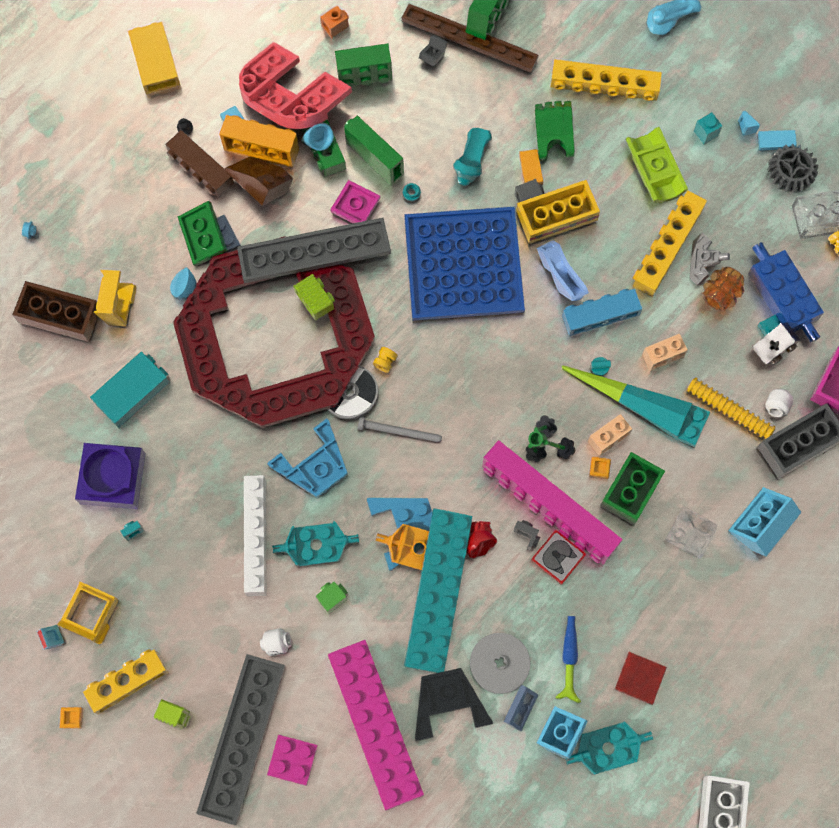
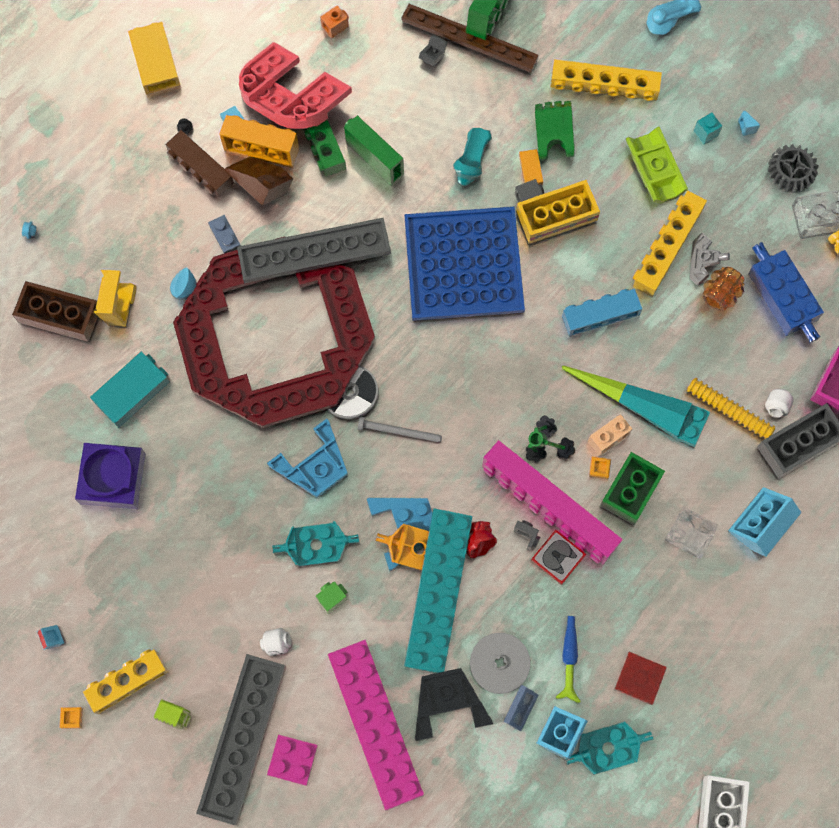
yellow piece [57,581,119,644] -> none
teal plate [120,521,144,541] -> none
green tile [177,201,228,266] -> none
white brick [244,475,267,596] -> none
lime brick [293,274,335,321] -> none
medium azure piece [301,123,334,151] -> none
dark pink plate [330,180,381,223] -> none
green brick [335,43,393,87] -> none
yellow wheel [372,347,398,373] -> none
teal plate [403,183,421,201] -> none
light blue arch [537,240,589,301] -> none
teal plate [591,357,611,376] -> none
light nougat brick [642,334,688,371] -> none
brick [752,322,801,365] -> none
teal plate [757,315,781,336] -> none
medium azure tile [758,130,797,151] -> none

